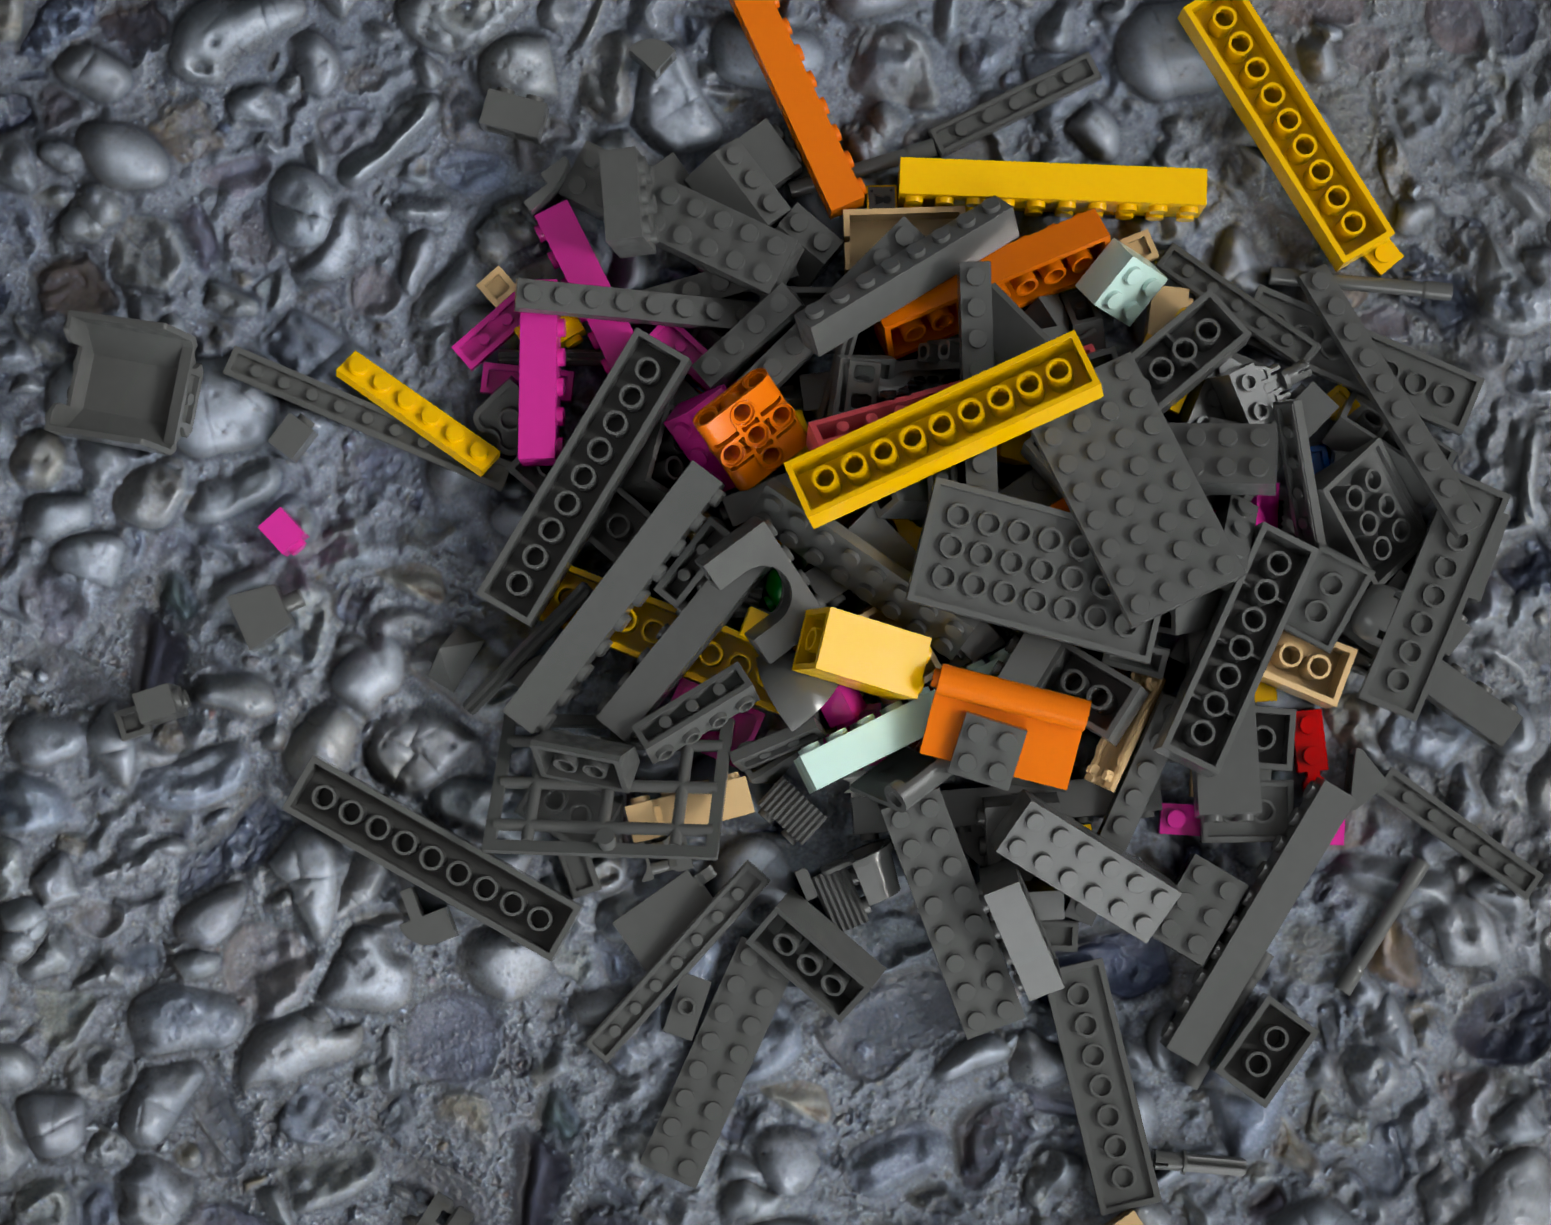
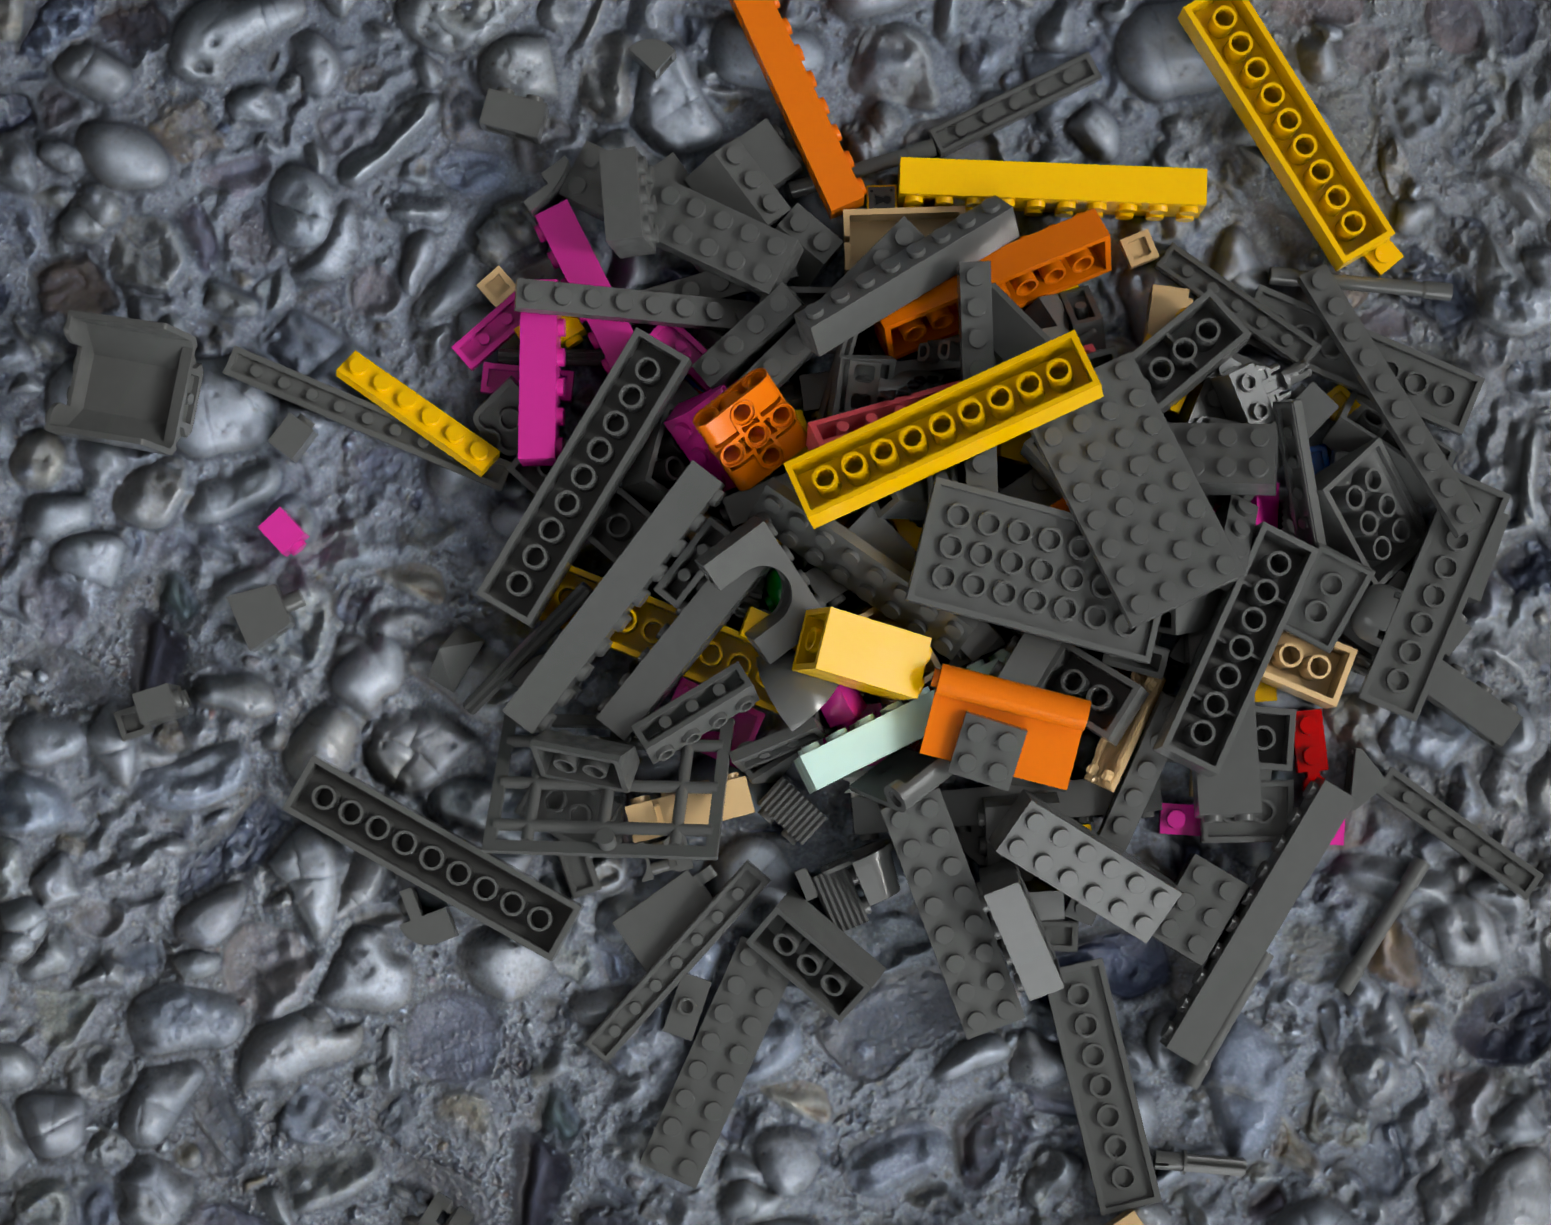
light aqua brick [1075,238,1168,327] -> none
dark grey brick [1210,993,1320,1108] -> none

